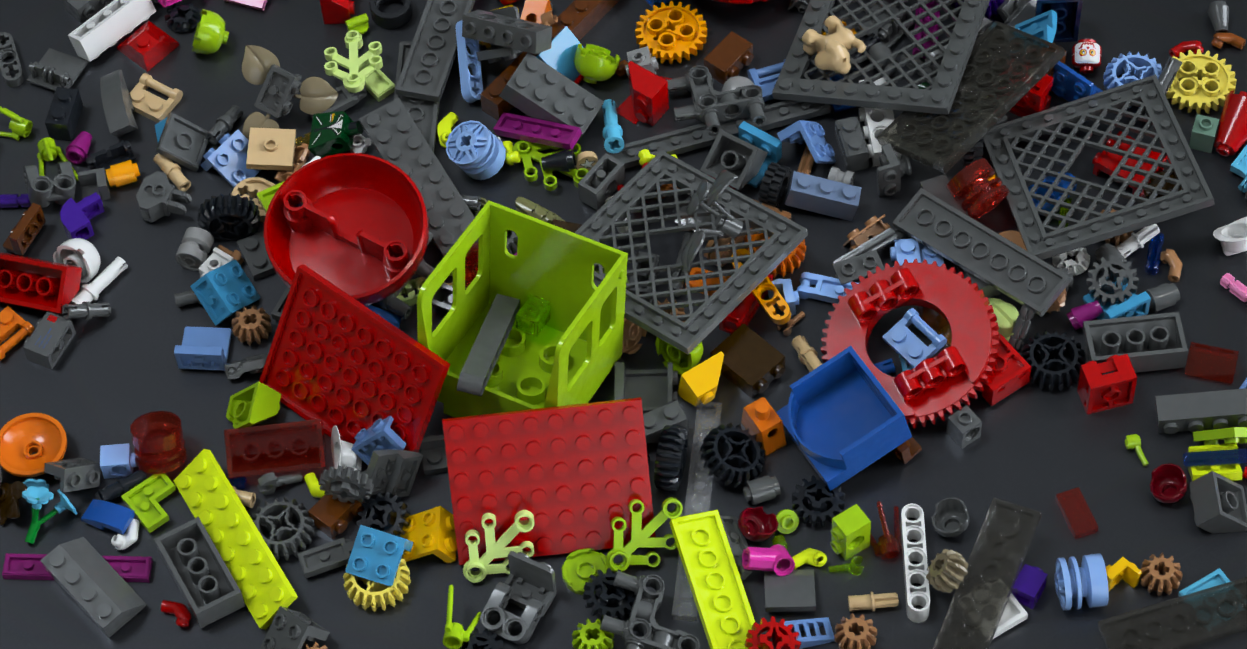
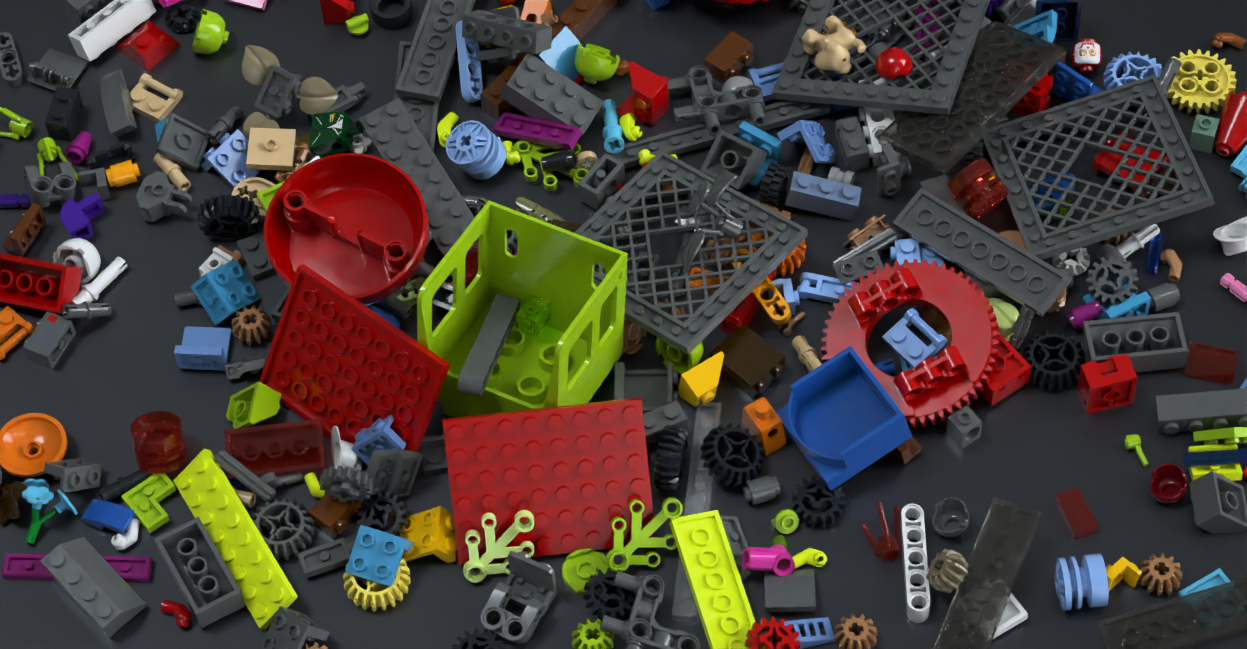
light blue brick [100,443,137,479] -> none
light grey wheel [175,227,214,271] -> none
yellowish green plant [324,30,383,93] -> none
yellowish green tile [359,61,395,102] -> none
lime plant [442,584,482,649] -> none
light grey brick [625,46,659,77] -> none
light orange gear [635,1,708,64] -> none
dark red hair [738,507,778,543] -> none
clear neon green hand [829,556,864,575] -> none
lime brick [830,504,871,561] -> none
tan axle [848,592,899,612] -> none
dark purple brick [1011,564,1048,609] -> none
red arm [1169,40,1204,58] -> none
dark grey cone [1207,1,1230,34] -> none
none -> dark grey axle [214,451,276,501]
none -> neon yellow arm [619,113,642,142]
none -> red hair [875,47,913,81]

